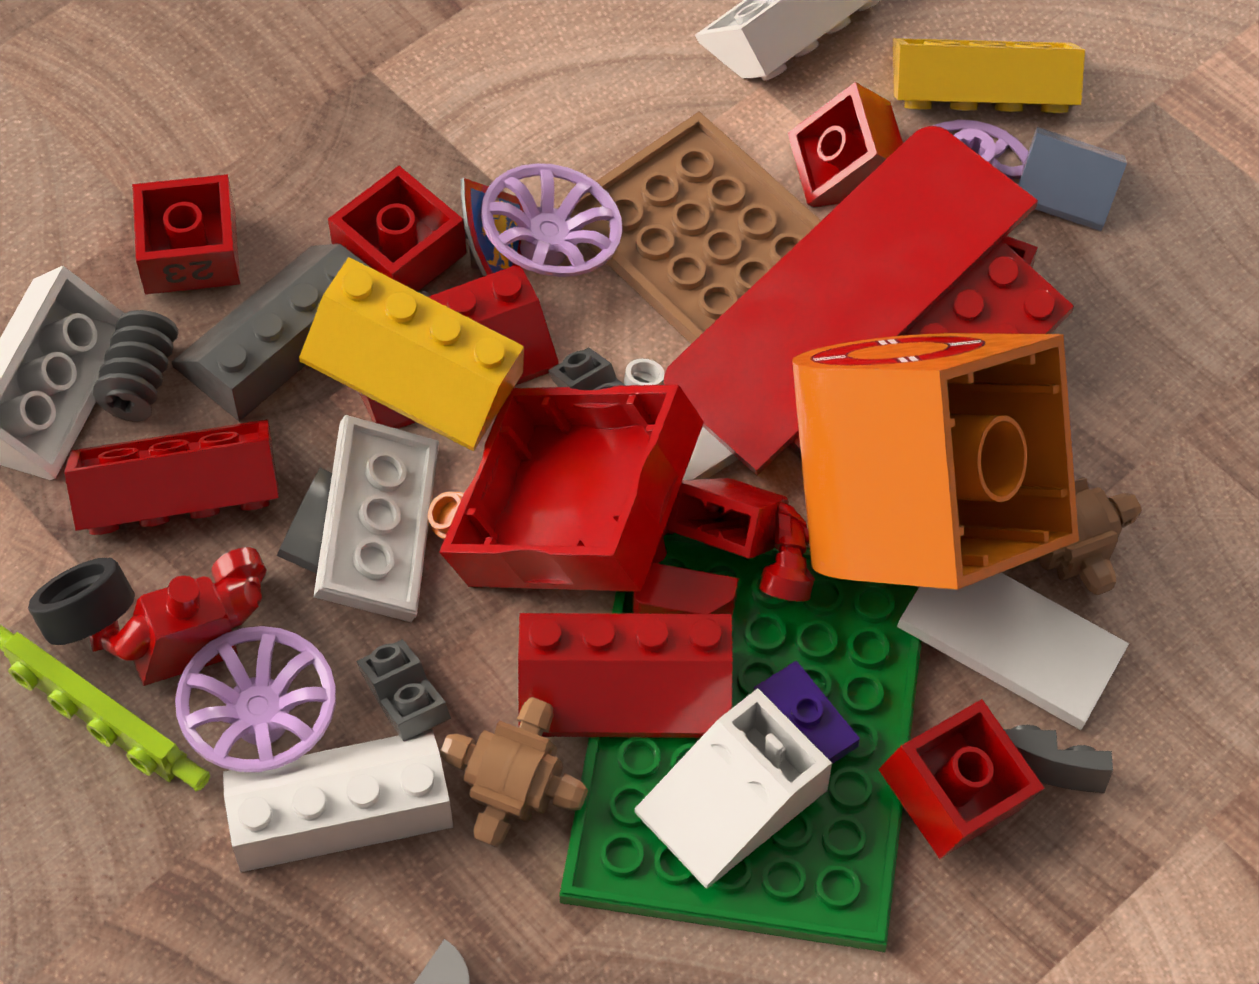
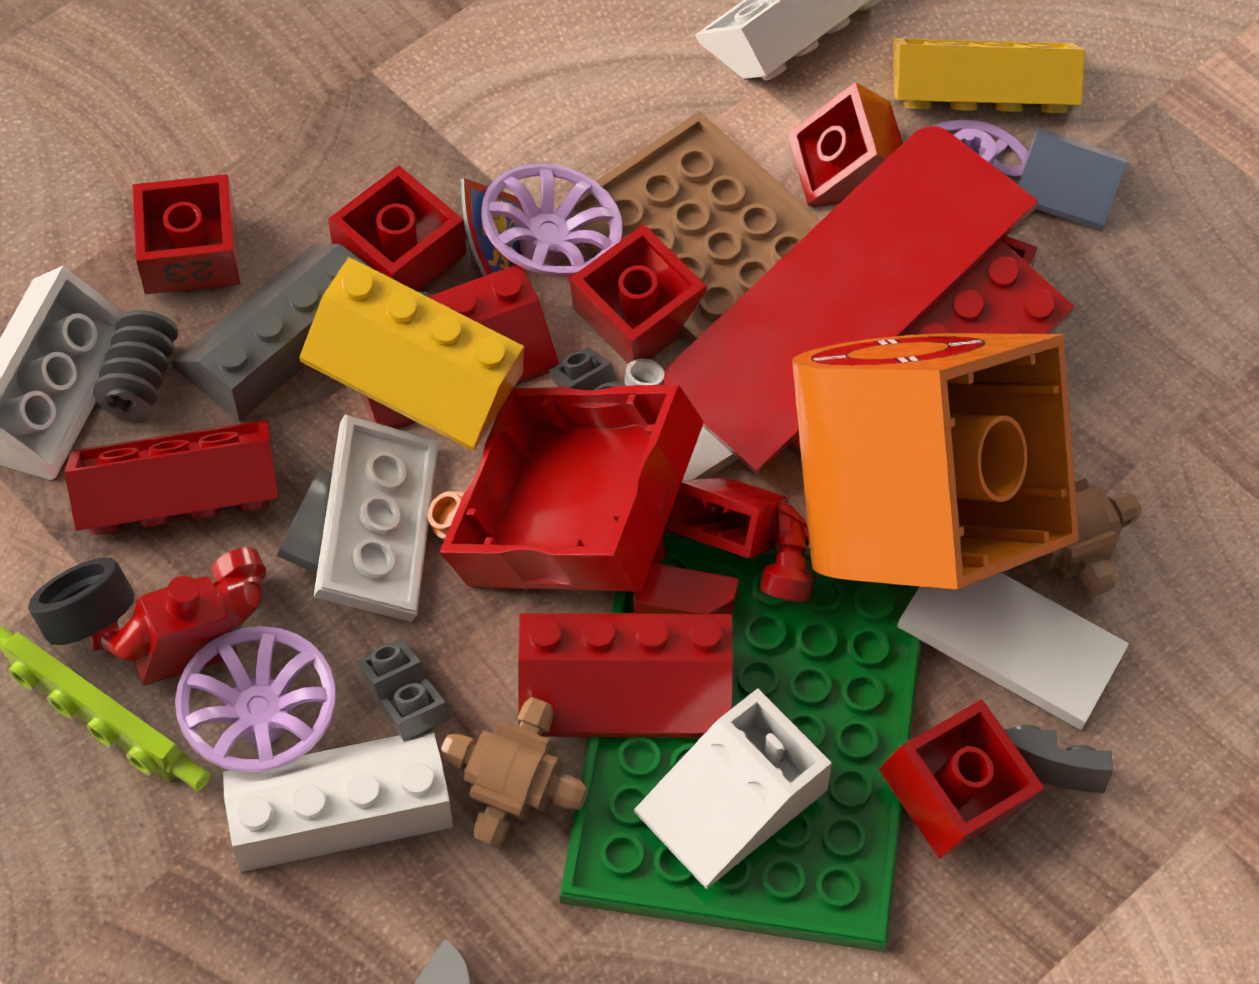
dark purple plate [753,660,860,764] -> none
none -> red slope [569,224,707,364]

